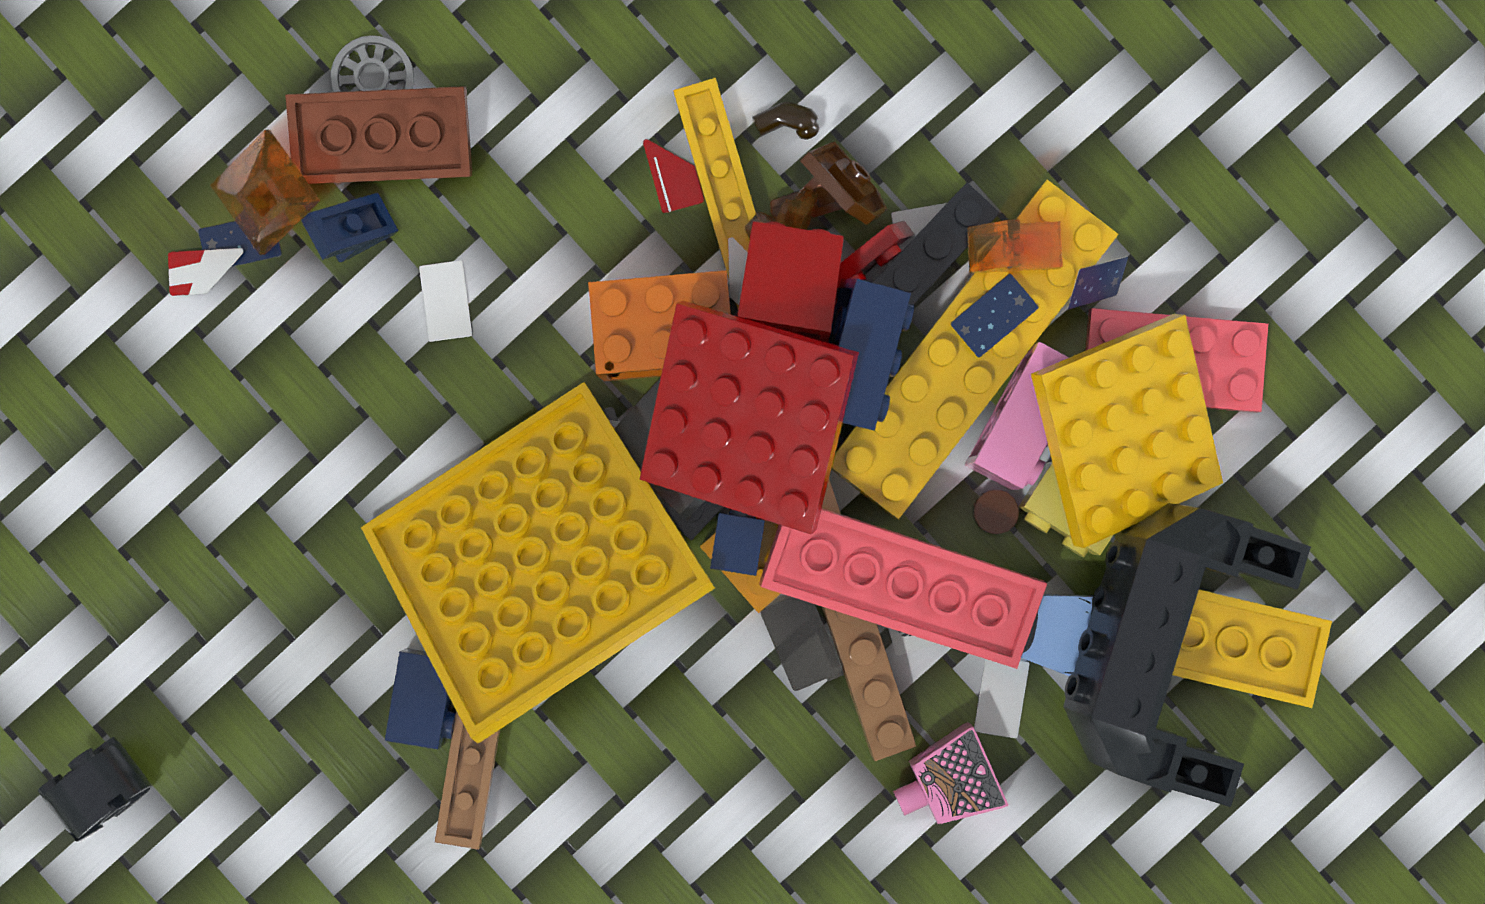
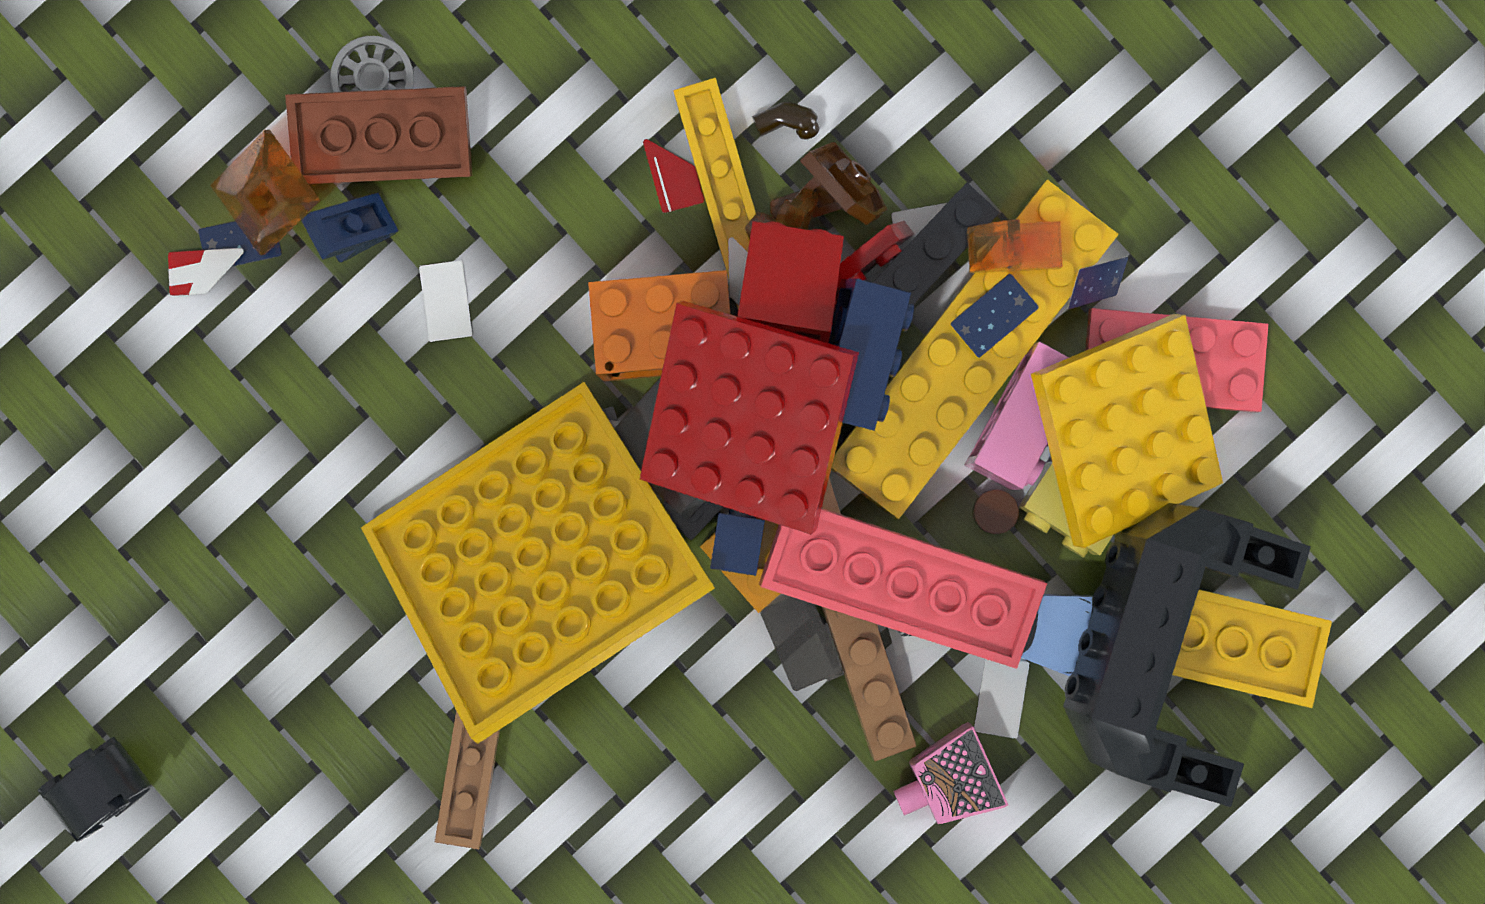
dark blue brick [385,648,456,749] -> none

